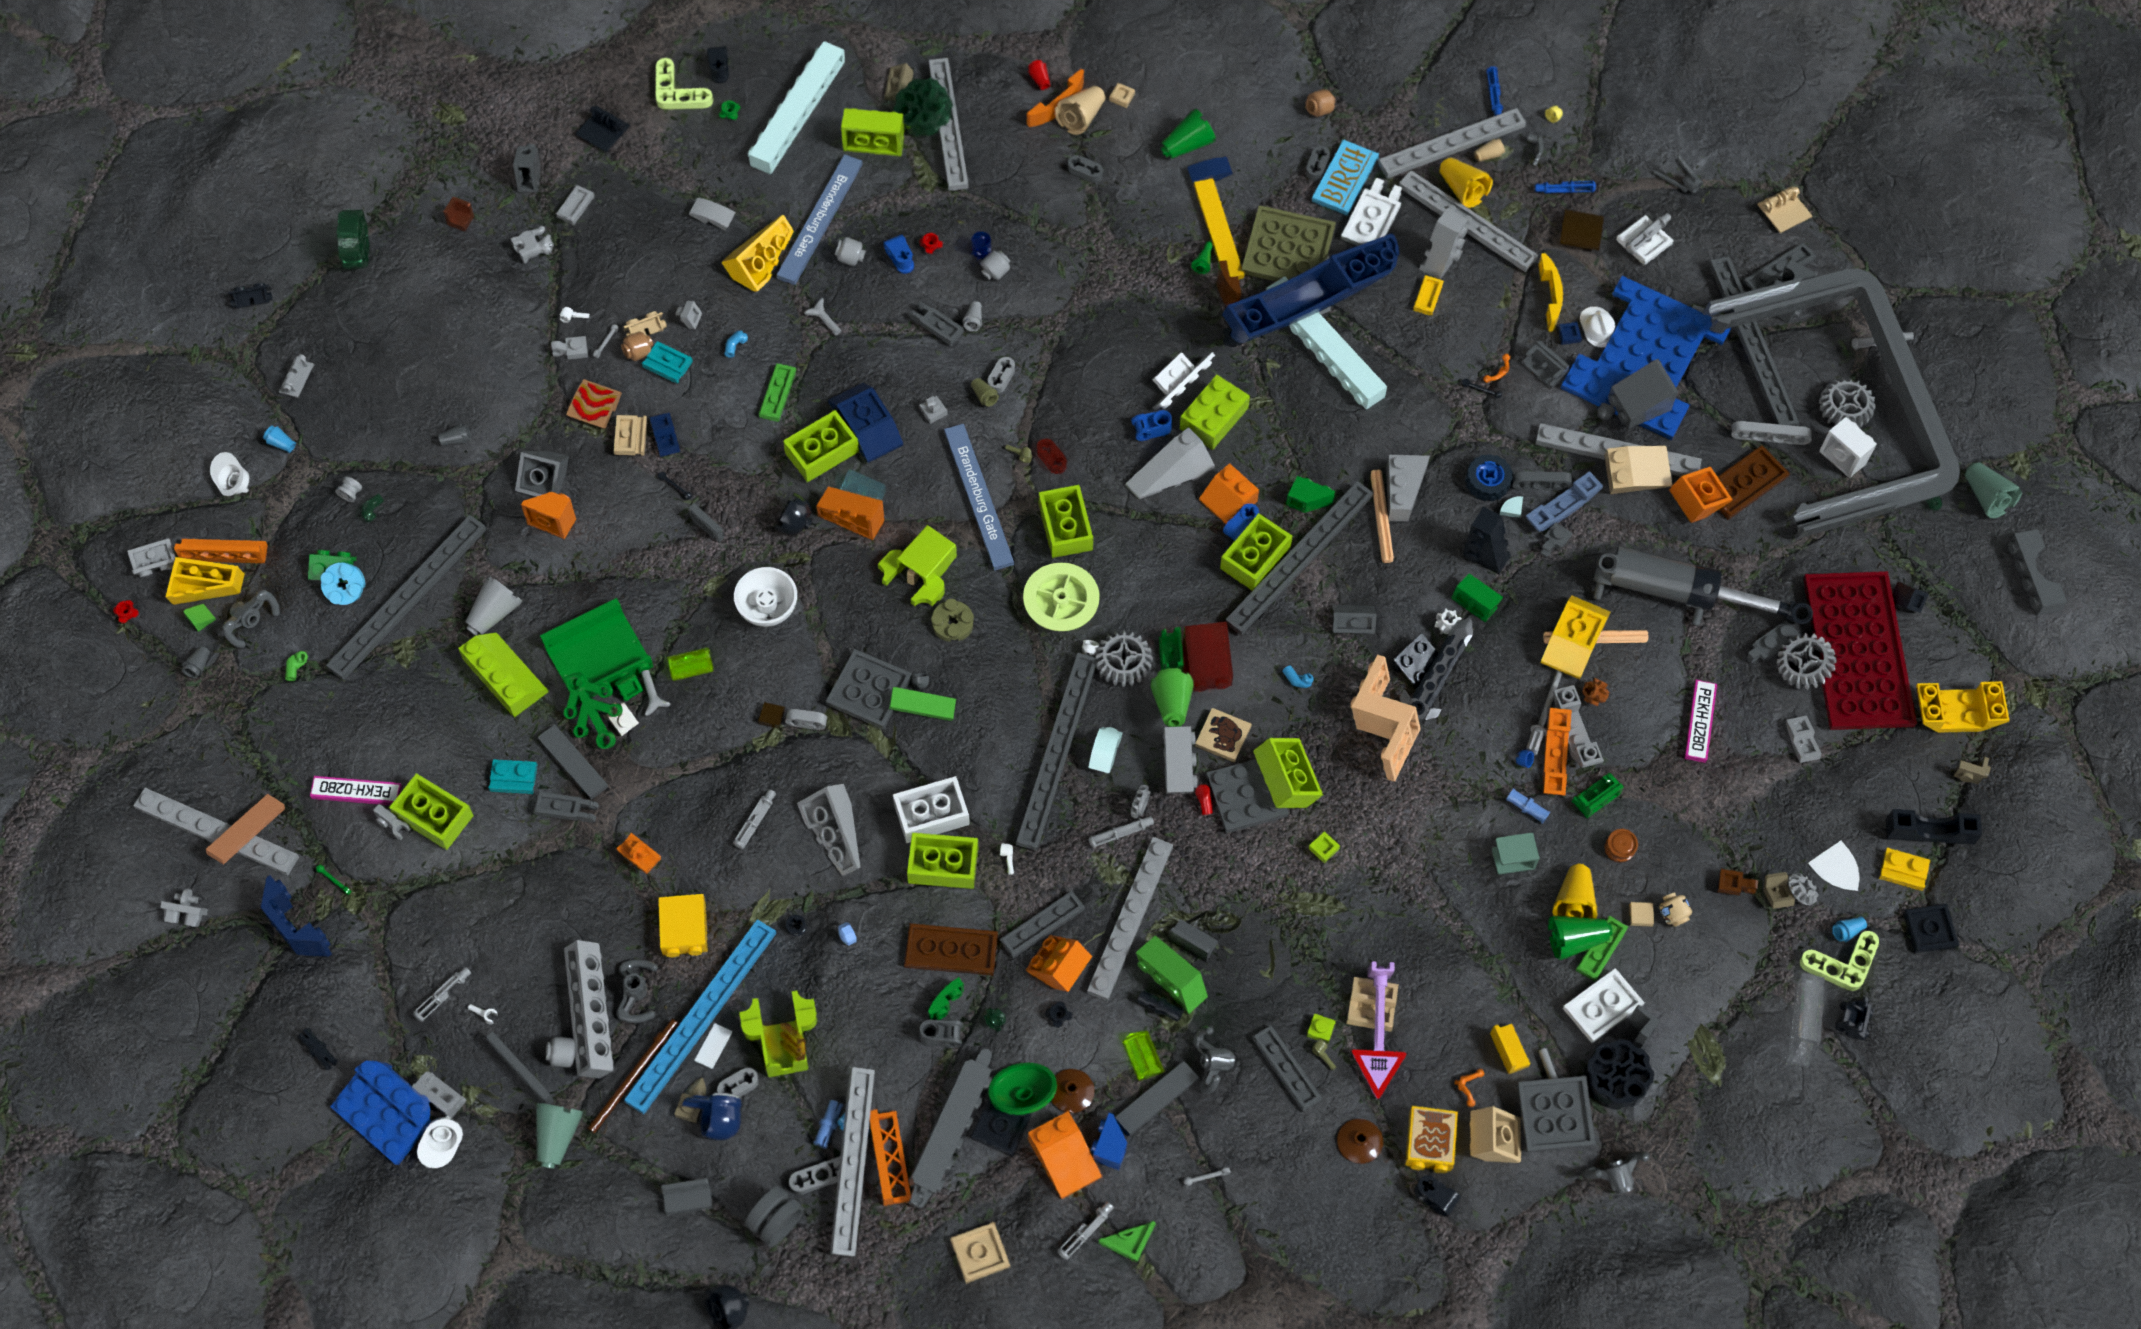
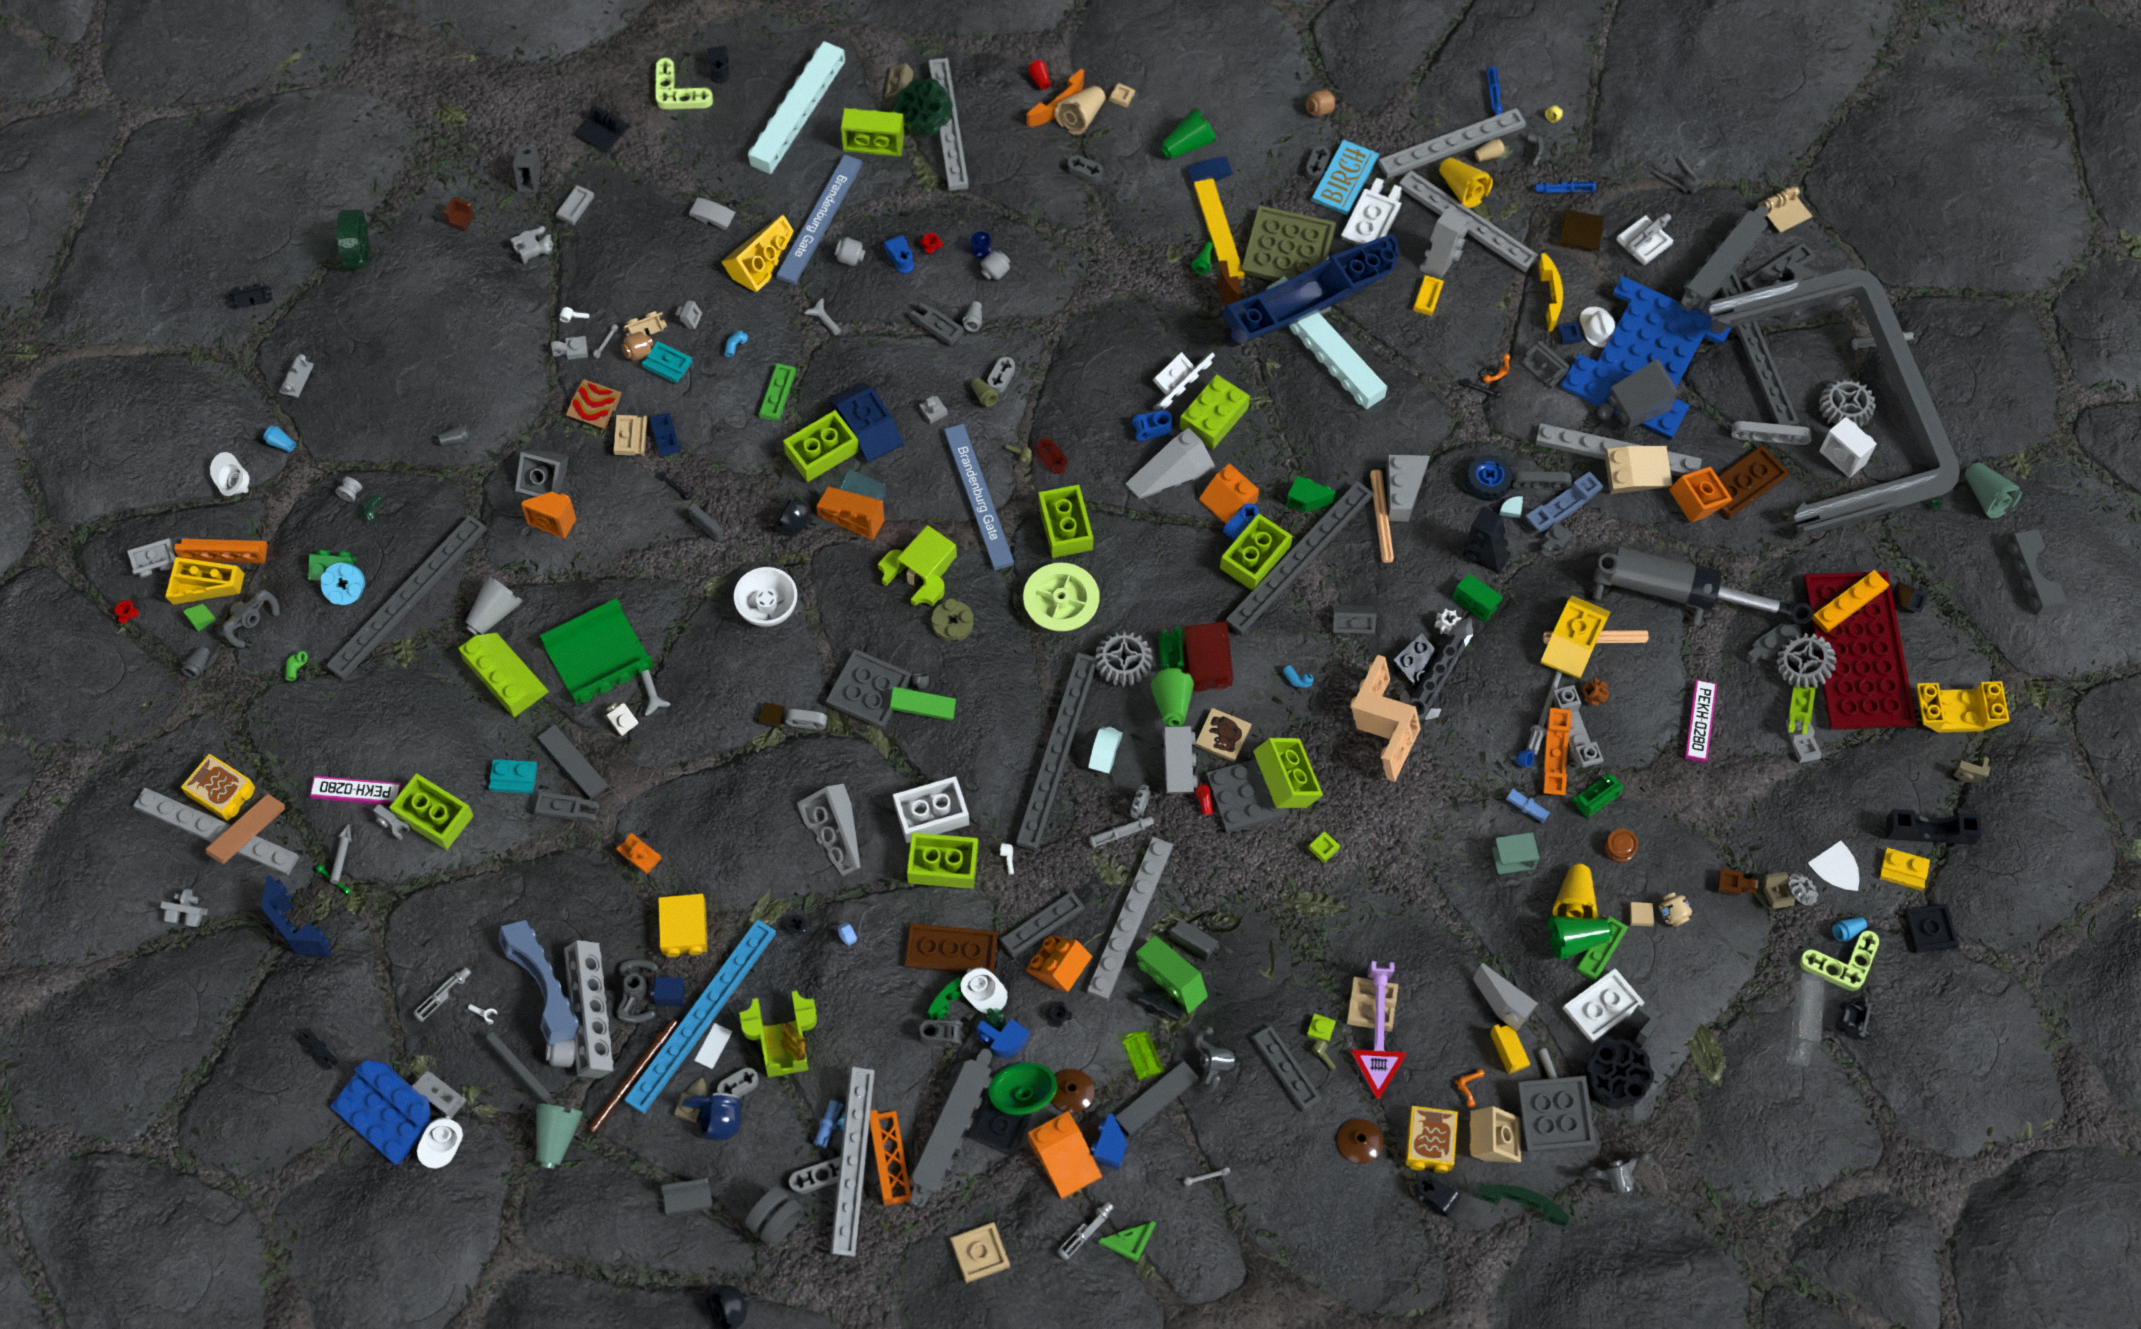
green plant [564,672,623,749] -> none
green tile [614,672,643,702] -> none
clear neon green slope [667,648,714,681] -> none
green plate [719,101,740,120] -> none
light grey piece [733,789,776,849] -> none
white hinge [1082,640,1100,657] -> none
none -> brick [181,754,255,822]
none -> light grey piece [330,824,352,884]
none -> sand blue arch [498,920,579,1045]
none -> dark blue brick [651,977,685,1007]
none -> white piece [960,967,1007,1014]
none -> blue brick [977,1019,1030,1058]
none -> light grey slope [1473,963,1538,1031]
none -> clear green slope [1476,1185,1570,1228]
none -> dark grey hinge [1680,205,1769,313]
none -> lime hinge [1788,685,1816,735]
none -> light orange plate [1812,570,1889,633]

